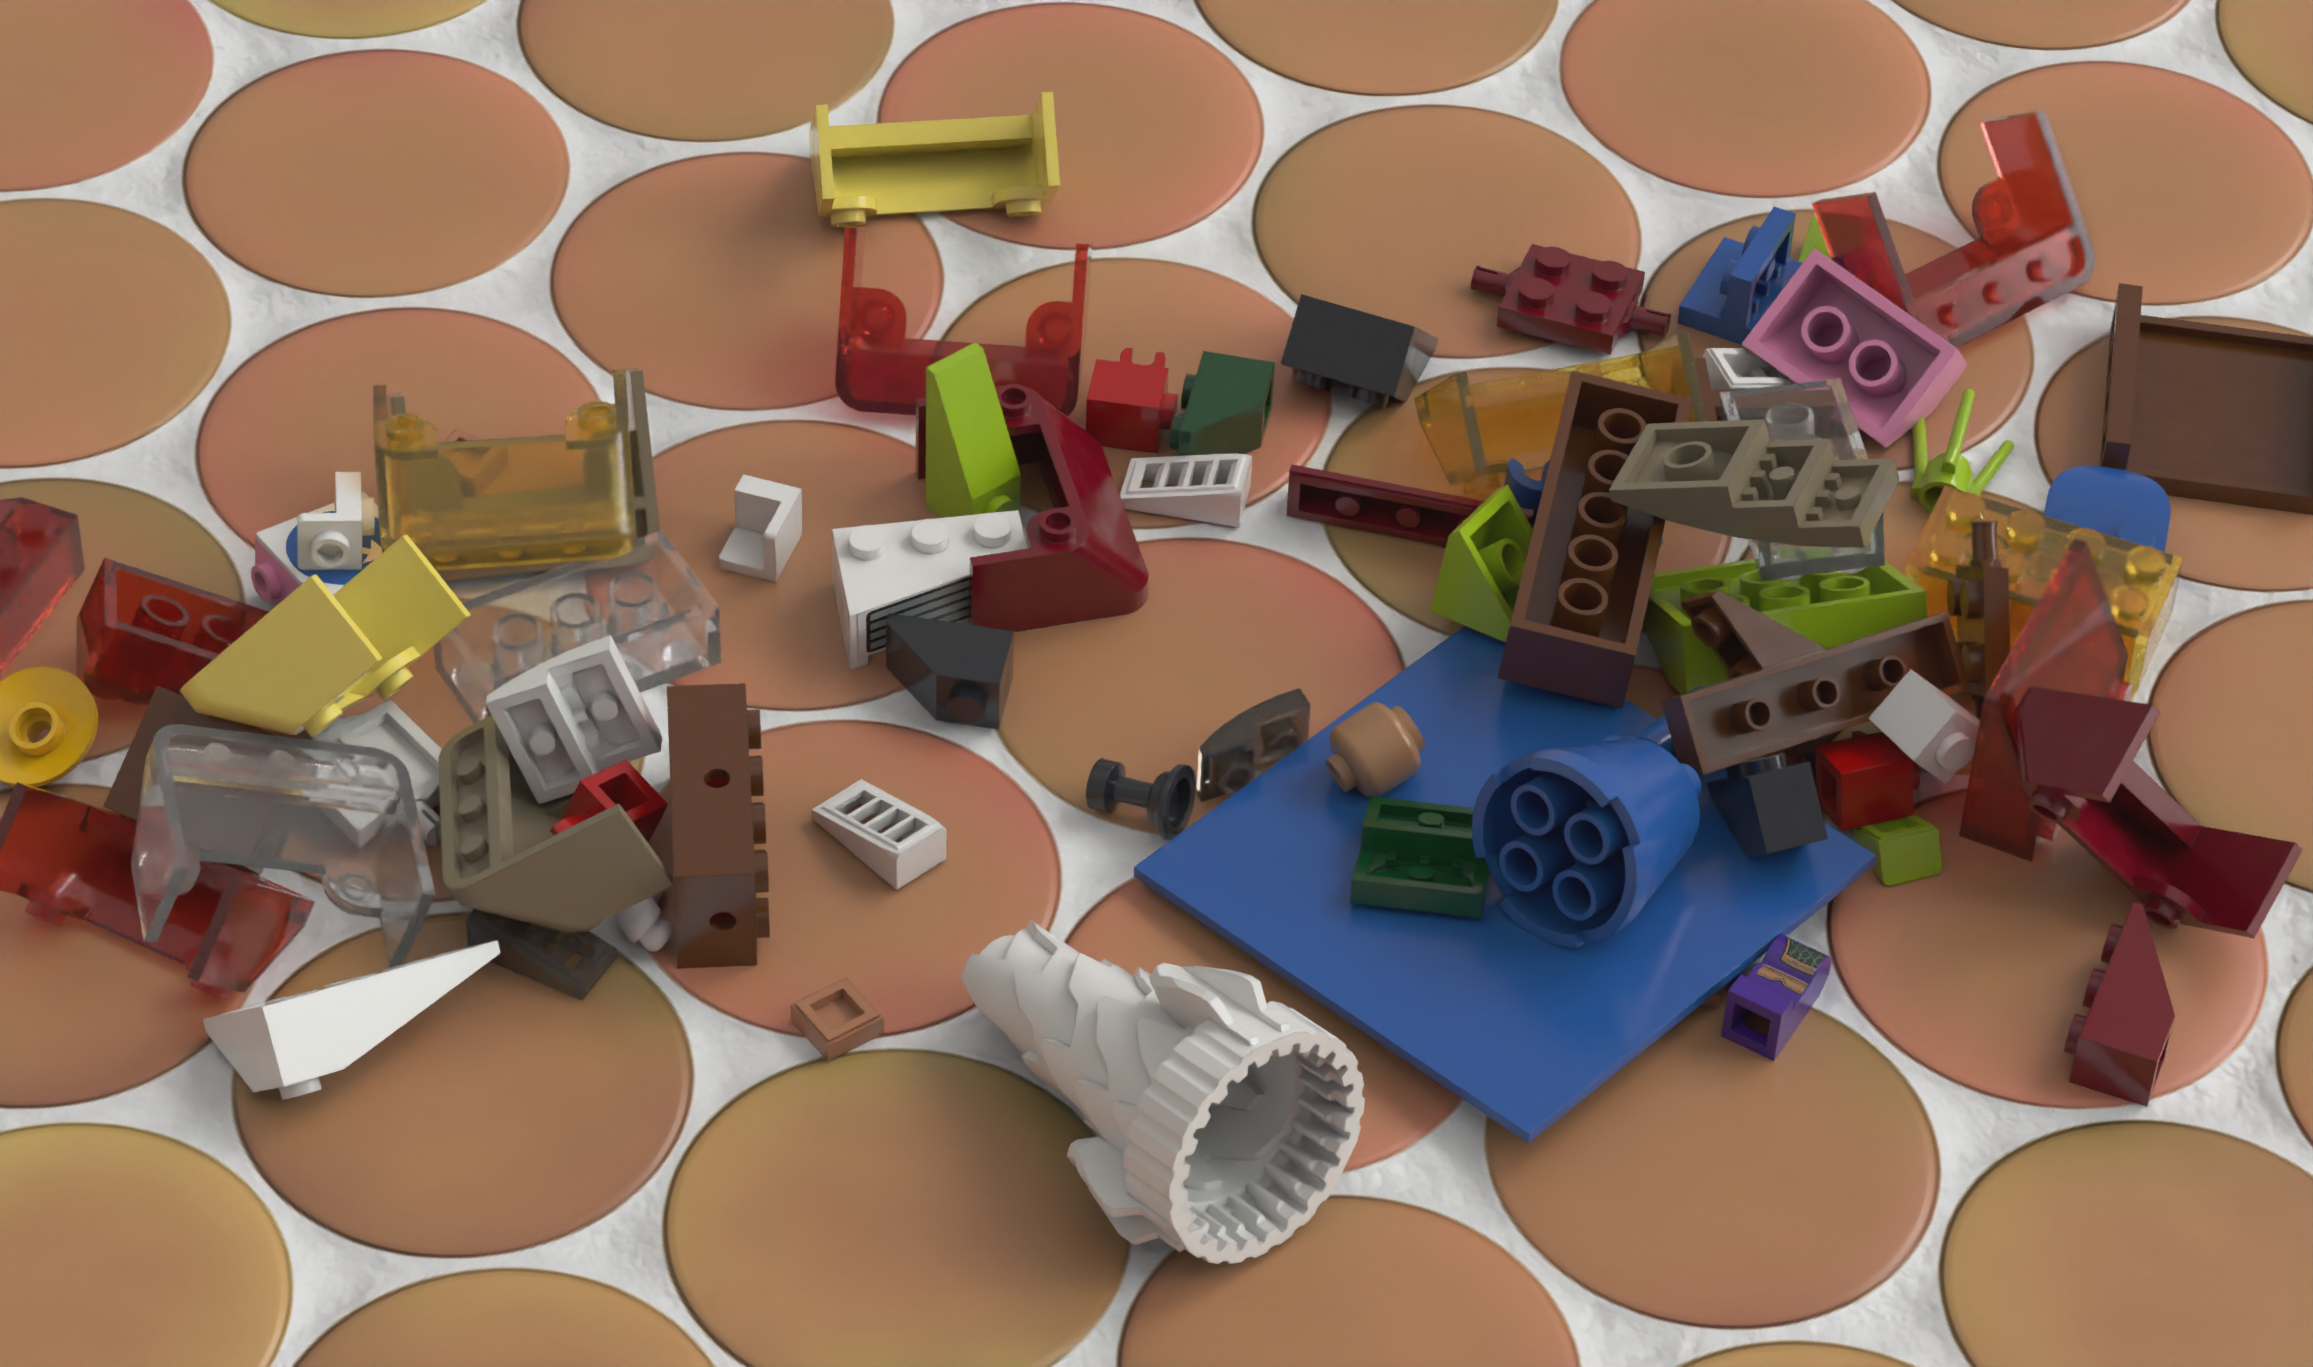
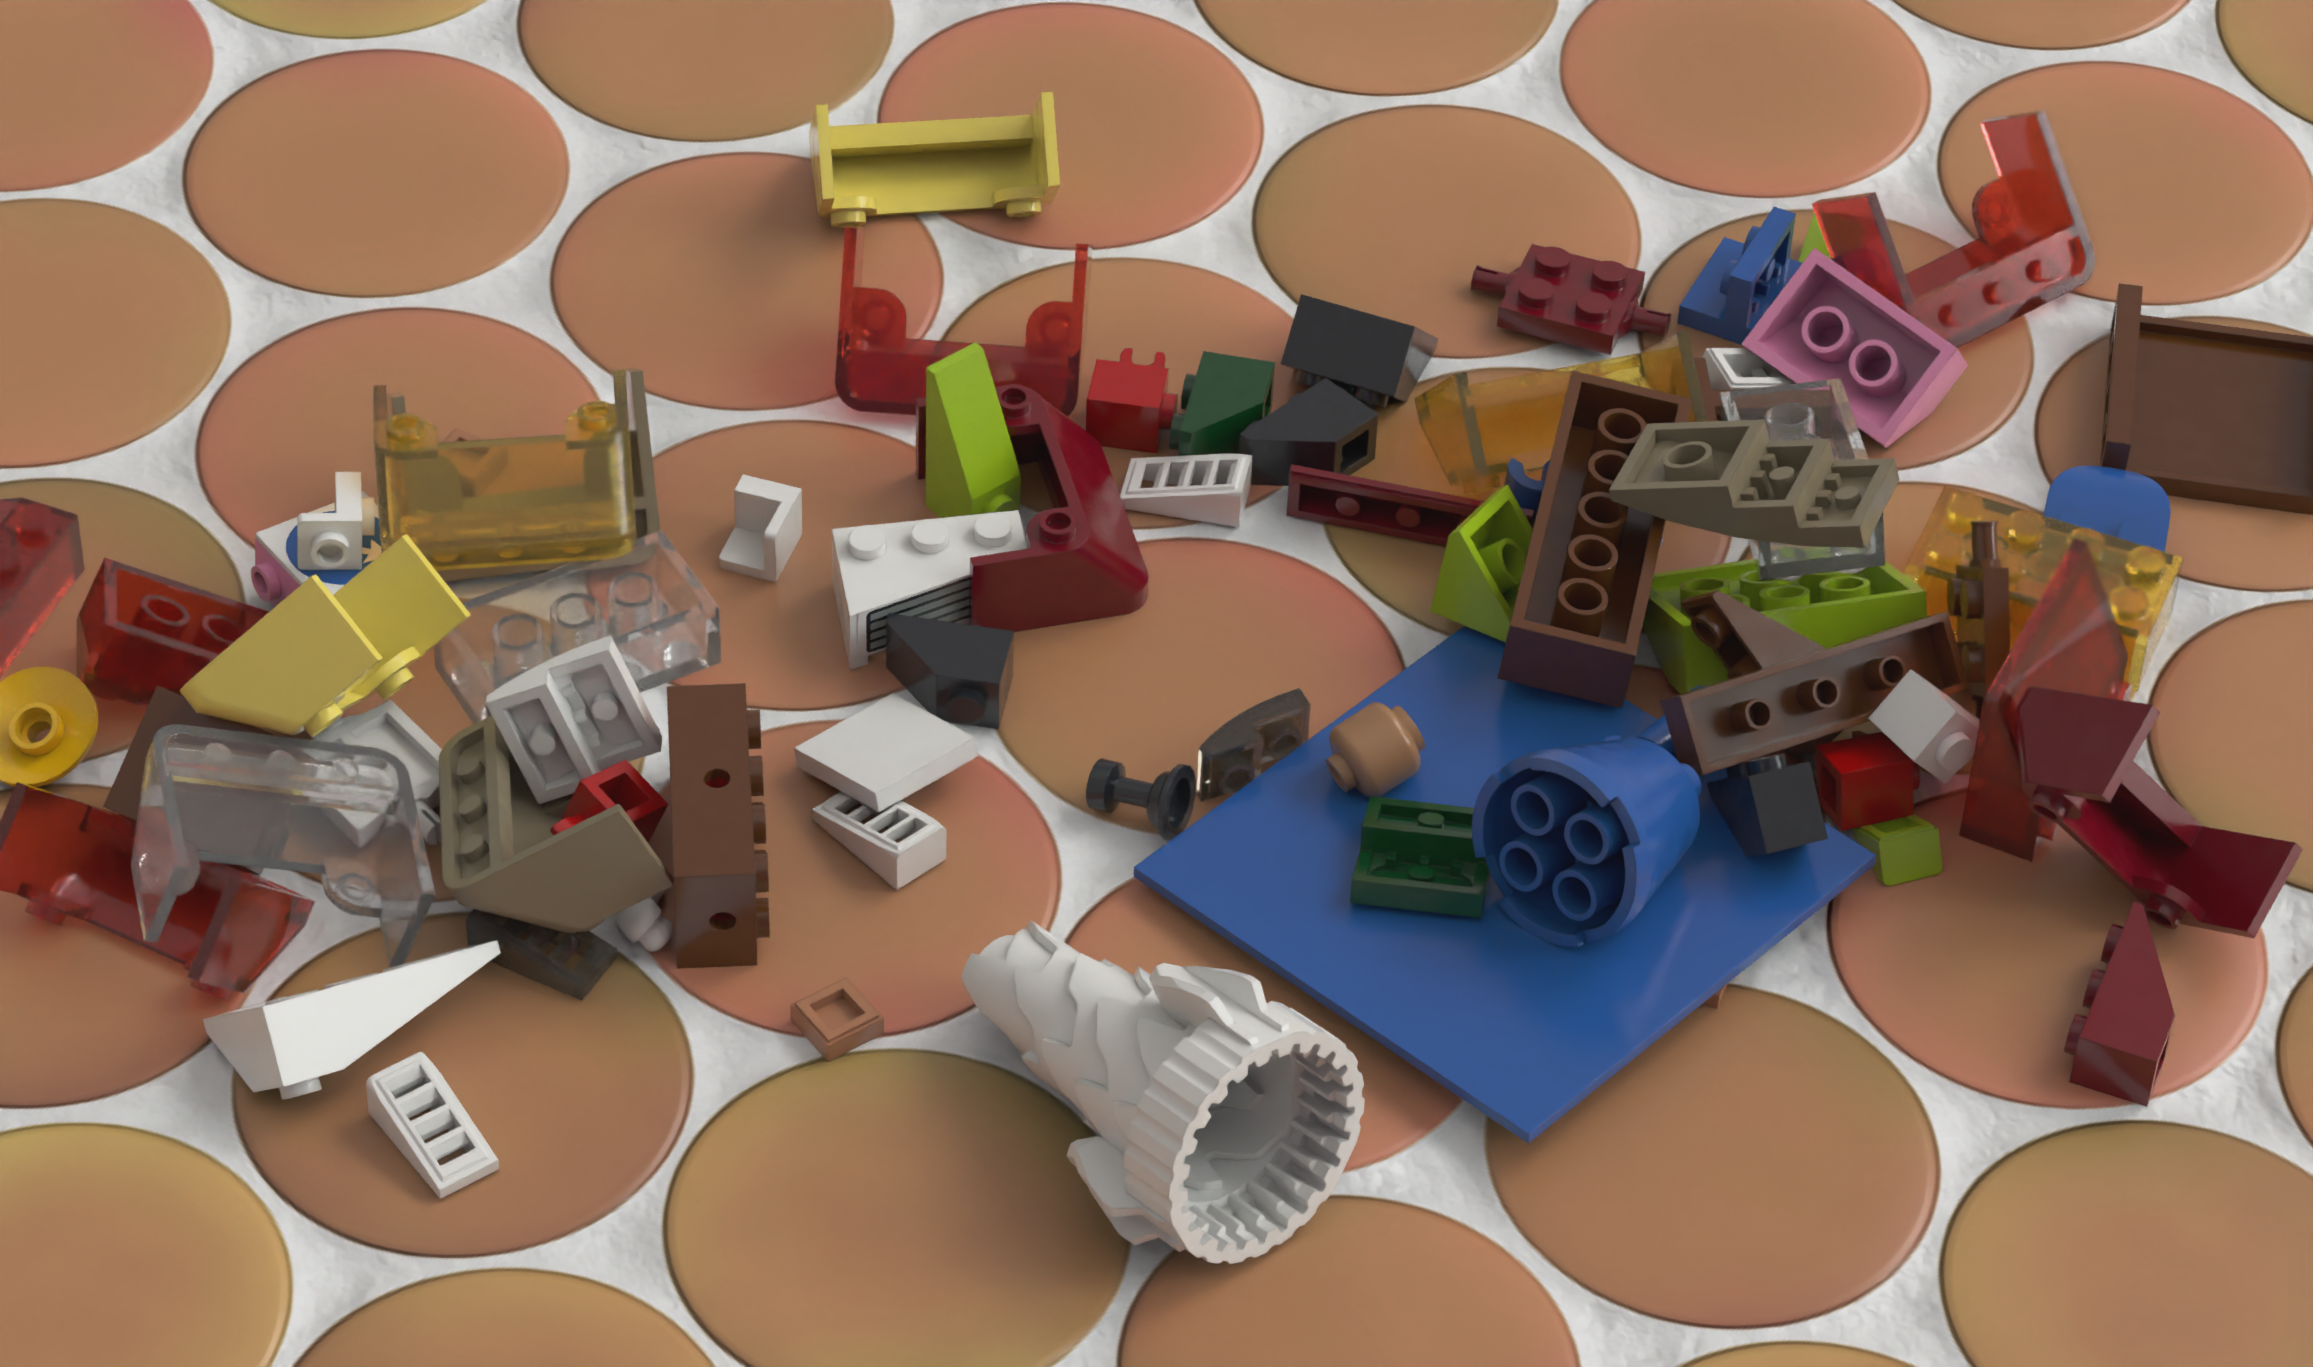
dark purple leg [1721,934,1831,1061] -> none
lime plant [1910,388,2014,516] -> none
none -> white slope [366,1052,499,1199]
none -> white tile [794,693,978,812]
none -> black slope [1239,378,1378,486]

